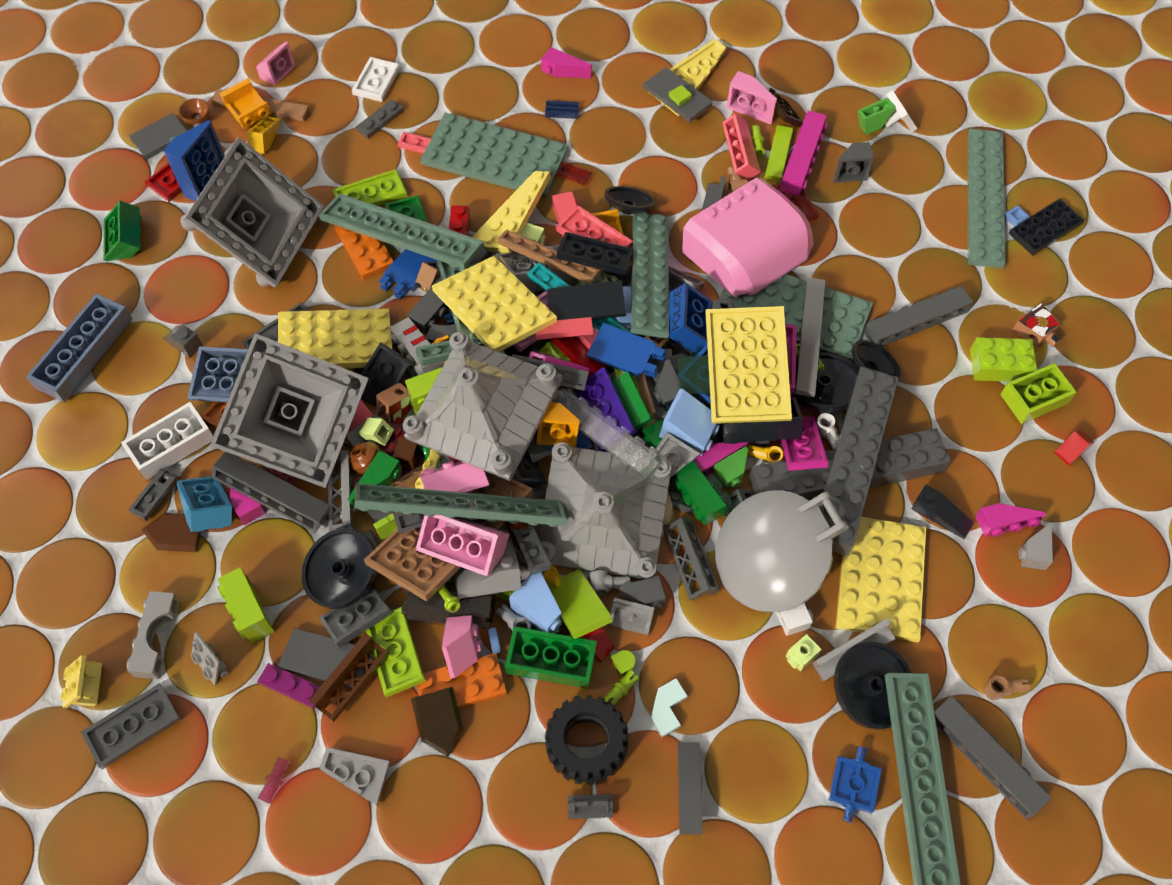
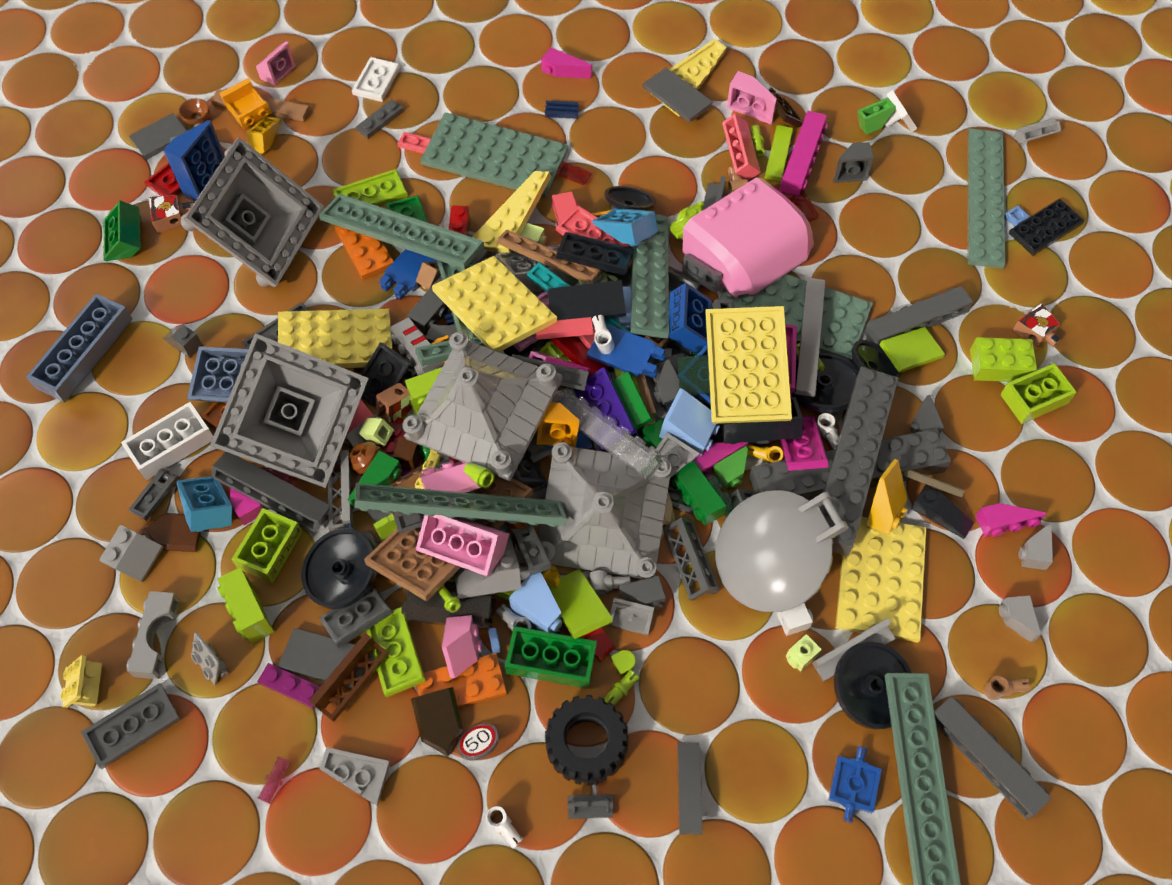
light aqua tile [651,679,687,738] -> none
lime tile [669,85,692,106] -> none
slope [1054,430,1095,466] -> none
none -> light grey slope [99,525,164,582]
none -> torso [148,195,191,233]
none -> lime brick [231,508,303,583]
none -> piece [457,723,499,761]
none -> lime cone [464,462,494,488]
none -> white pin [486,806,524,849]
none -> dark azure slope [592,208,658,246]
none -> white pin [592,315,615,354]
none -> lime hair [669,201,704,239]
none -> dark grey plate [682,254,722,292]
none -> yellow slope [866,459,908,535]
none -> lime tile [879,327,945,373]
none -> dark tan tile [903,469,965,498]
none -> dark grey slope [910,395,944,434]
none -> light grey slope [999,595,1041,642]
none -> light grey piece [1014,118,1061,143]

